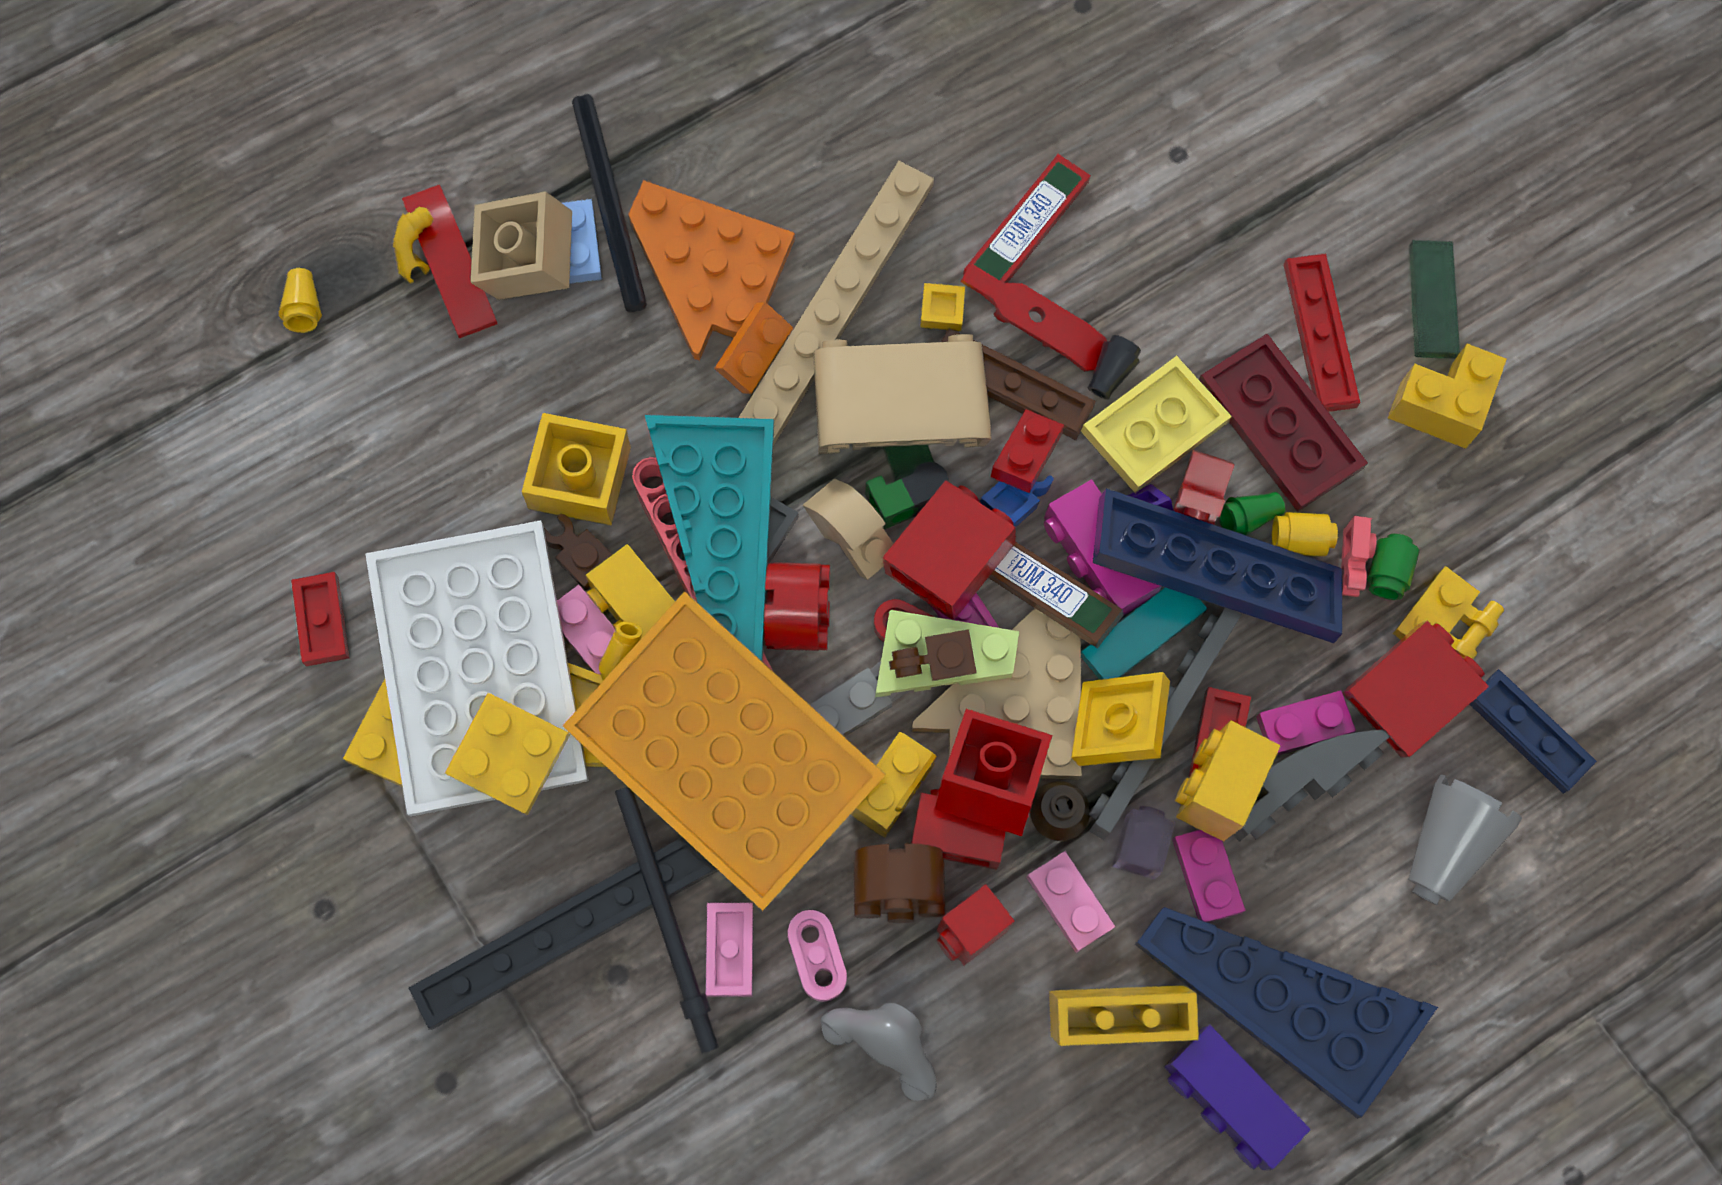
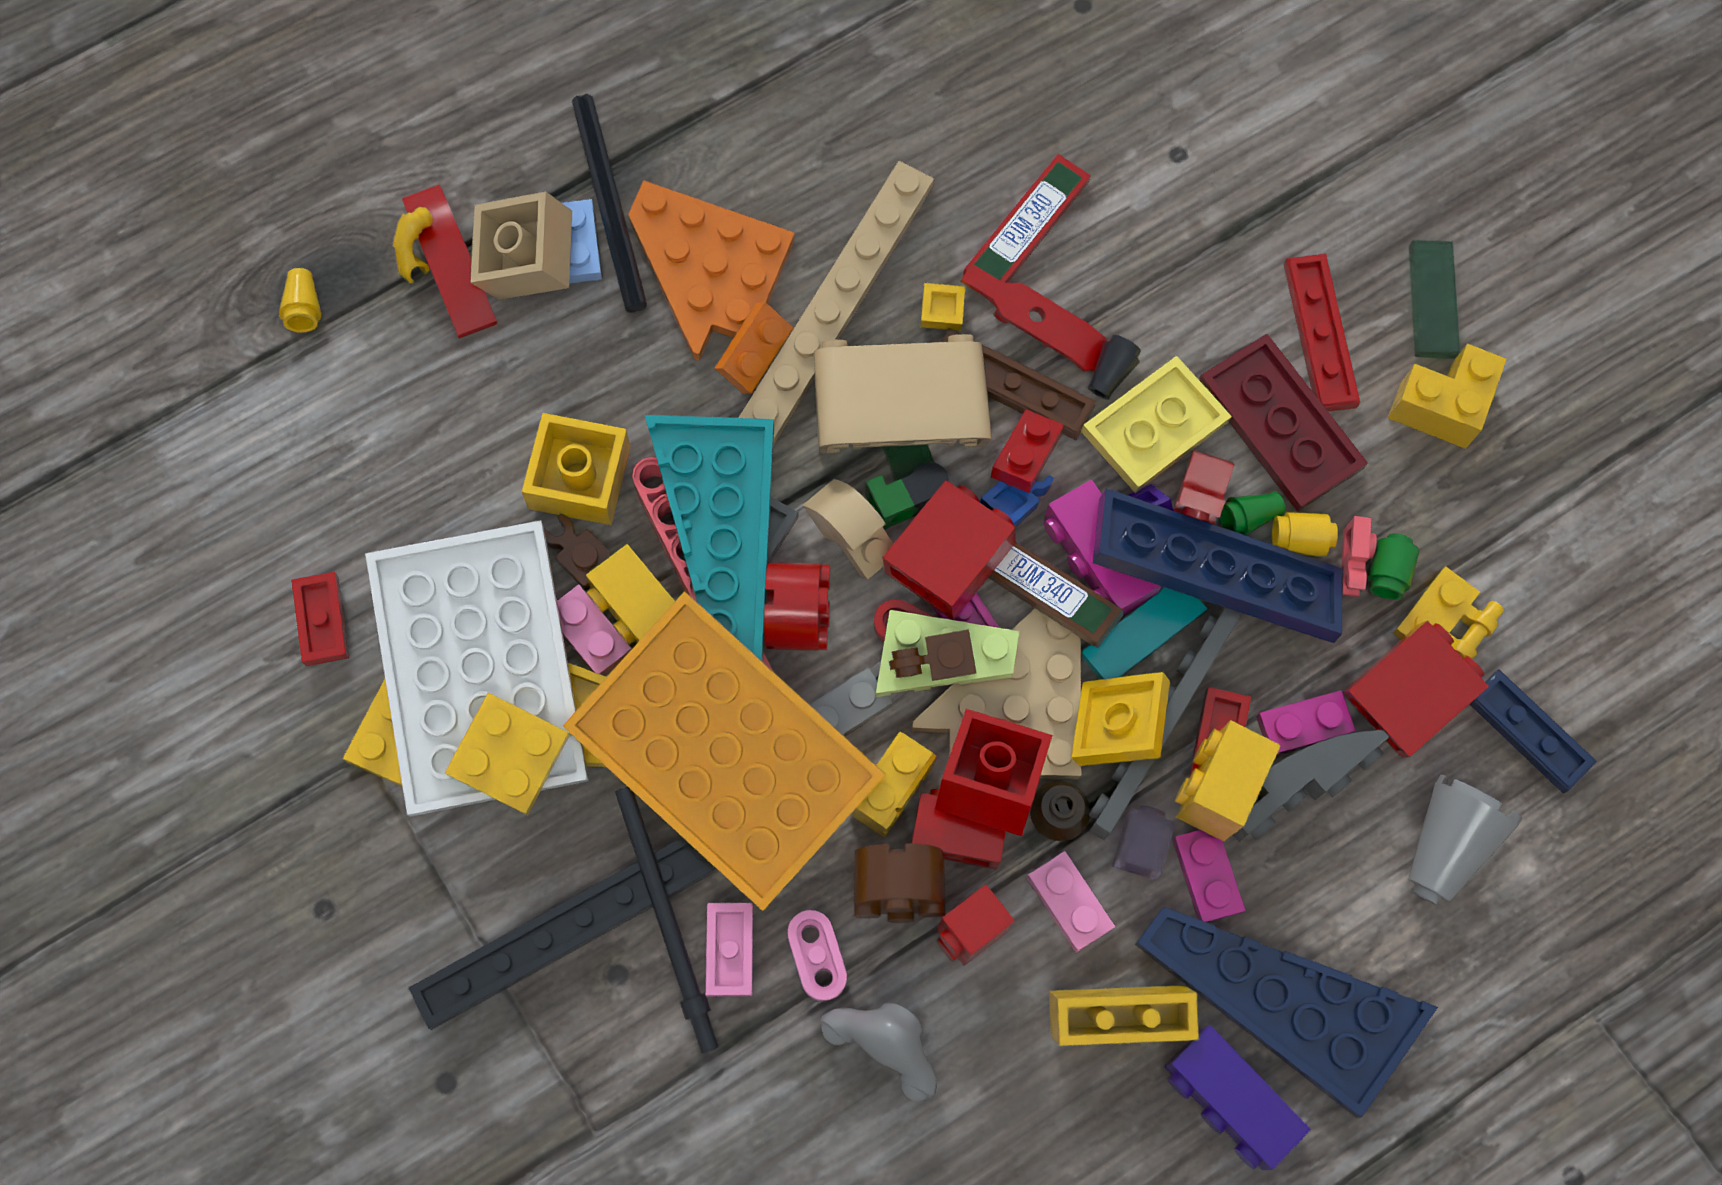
yellow cone [599,621,642,680] -> none

